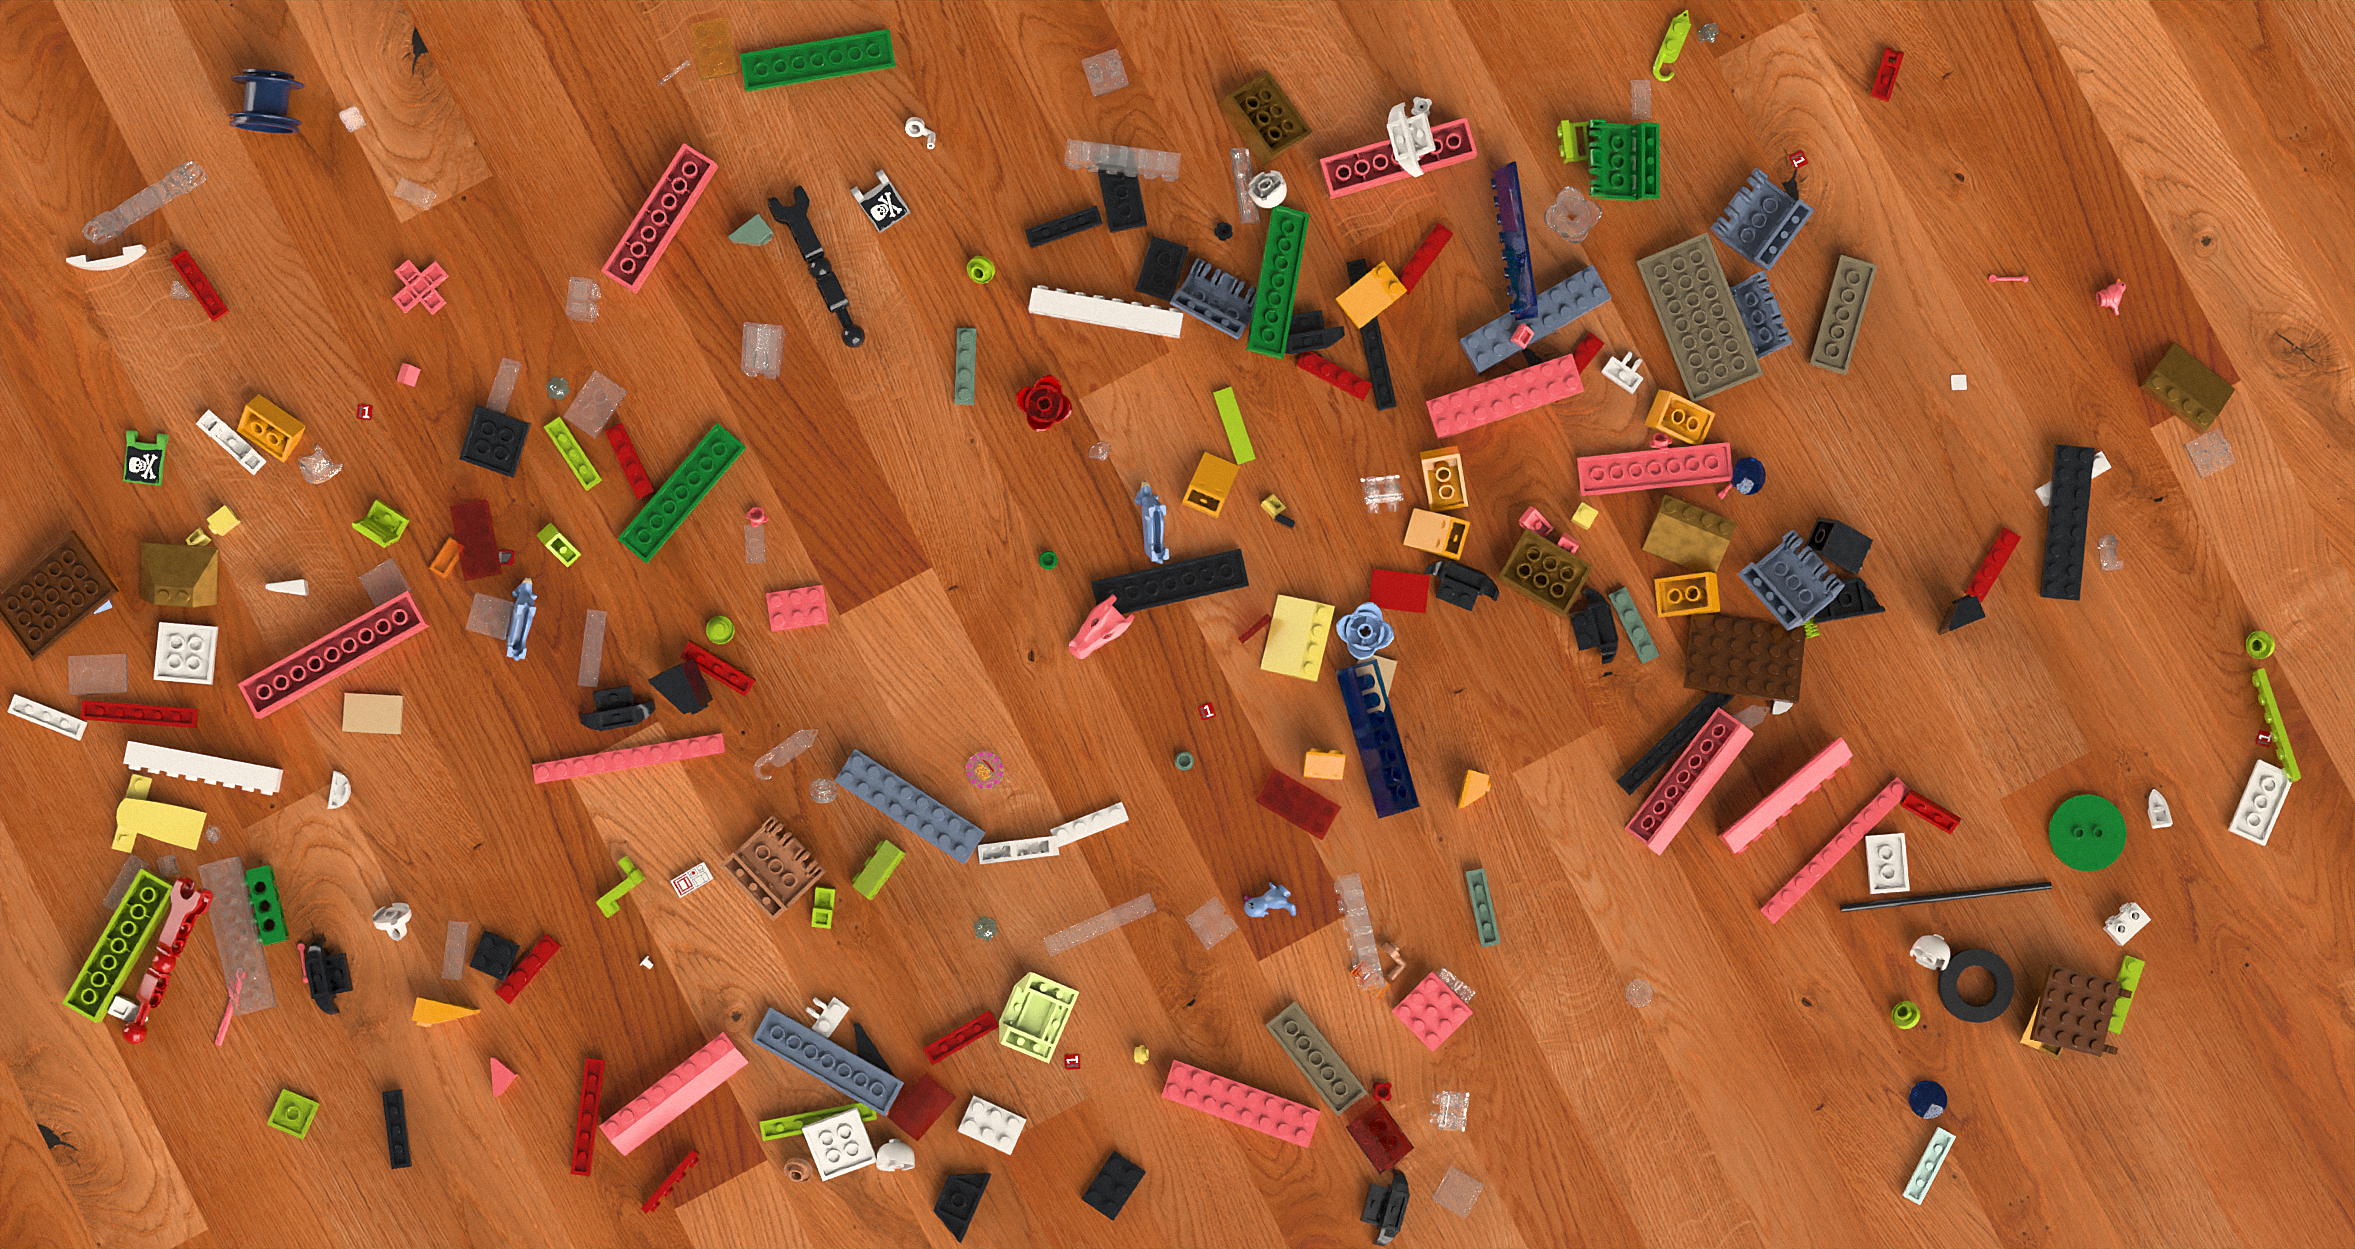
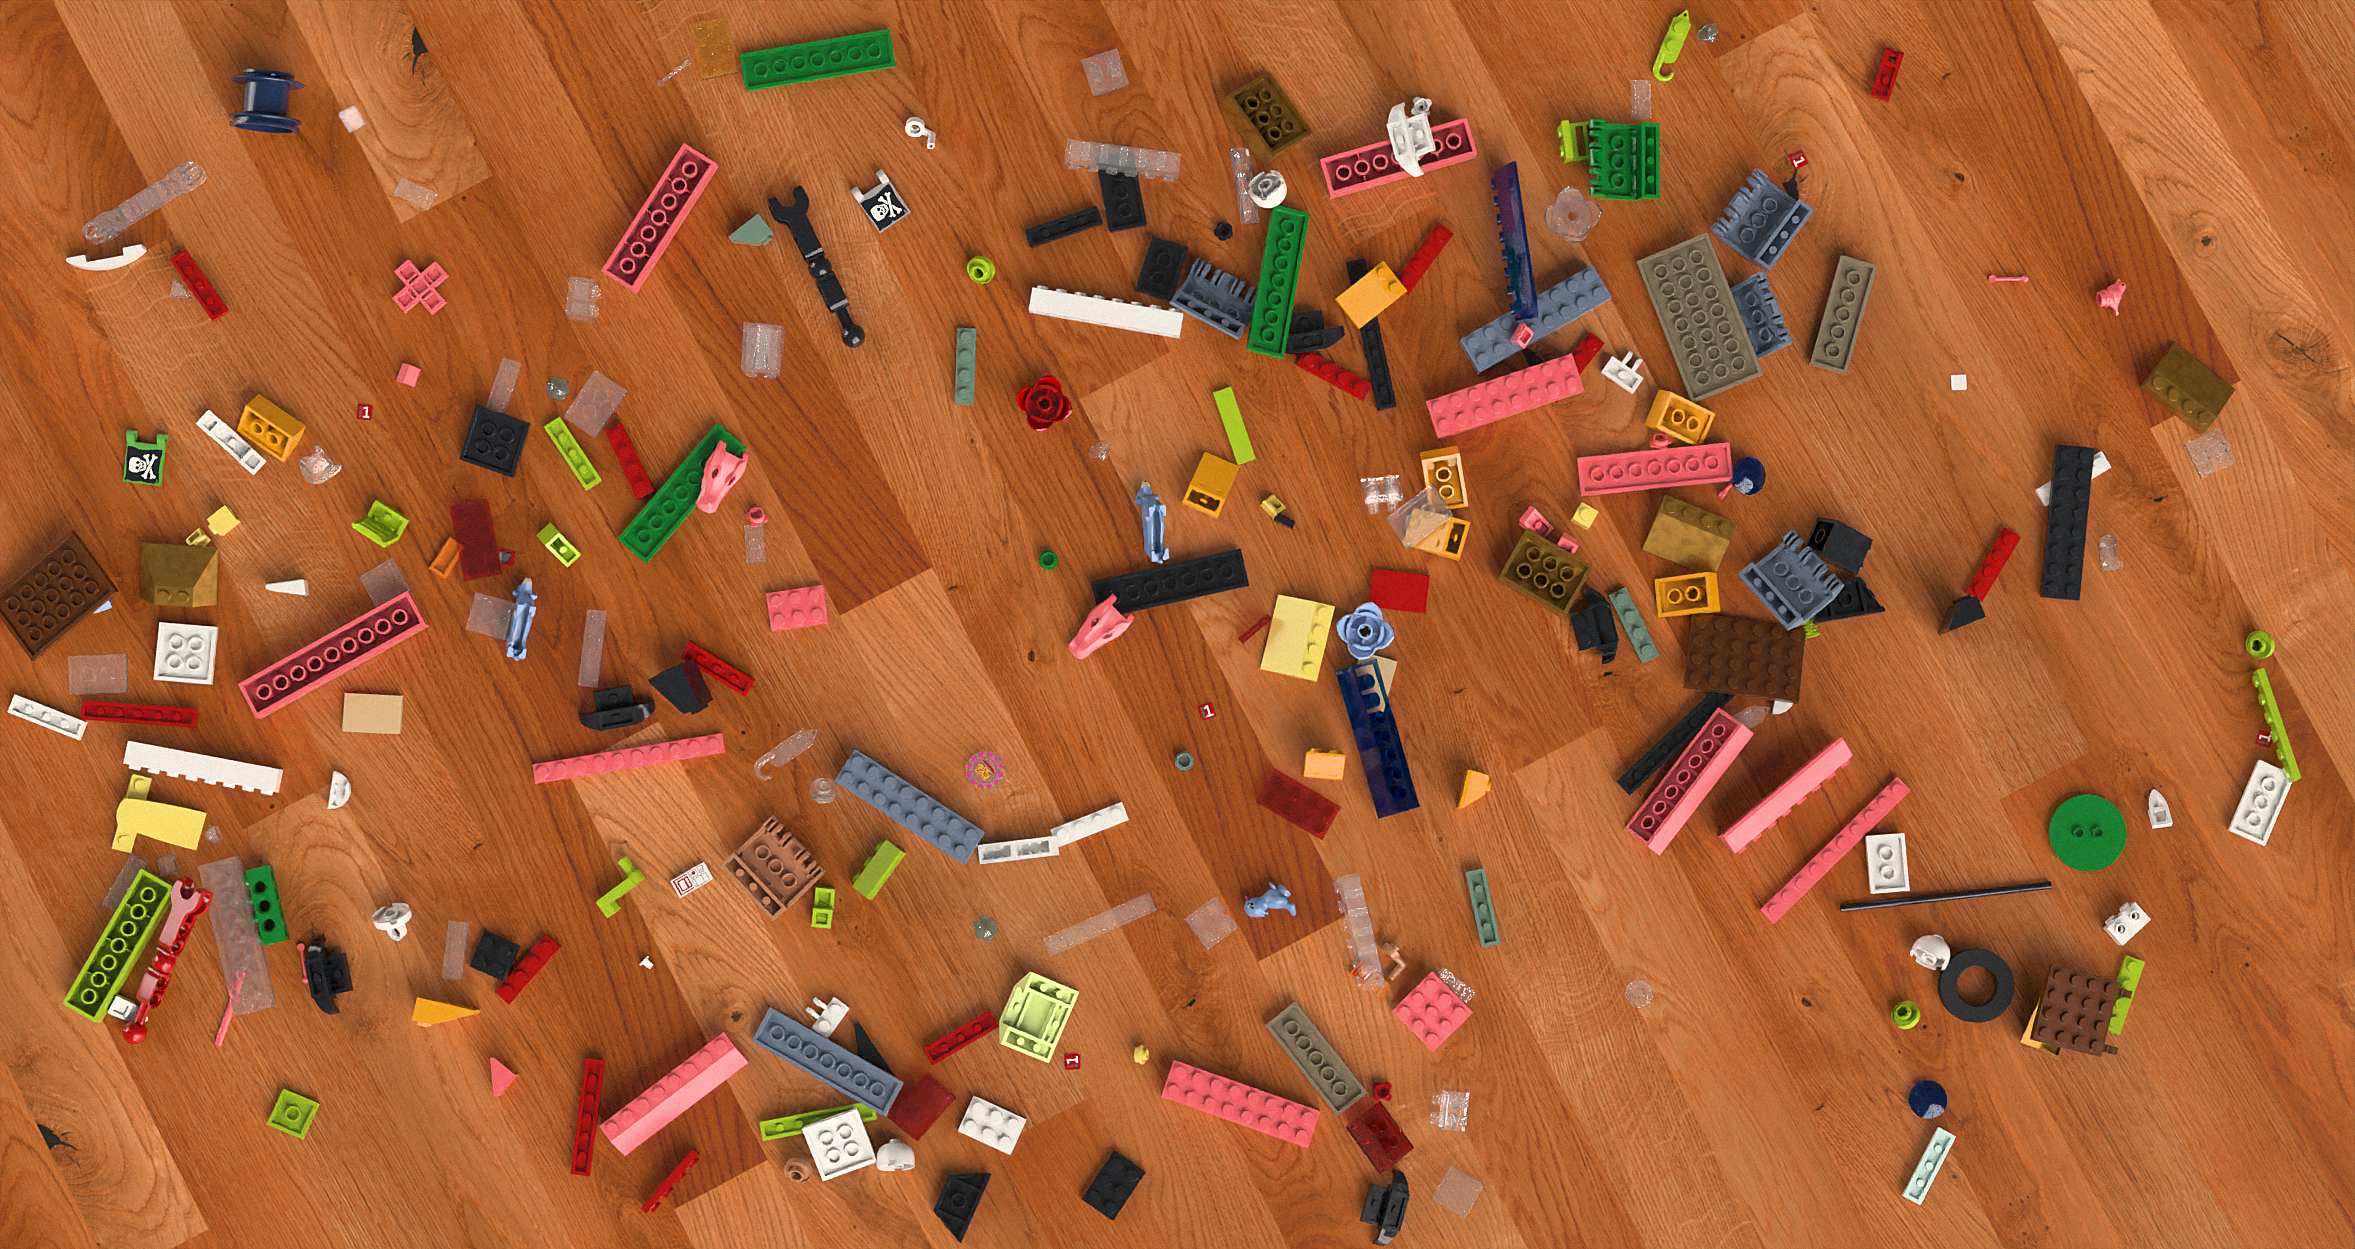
black plate [382,1089,412,1169] -> none
lime plate [706,616,735,644] -> none
black plate [1425,559,1500,611] -> none
red plate [1900,789,1961,835] -> none
none -> coral animal [696,440,749,514]
none -> clear tile [1386,484,1453,549]

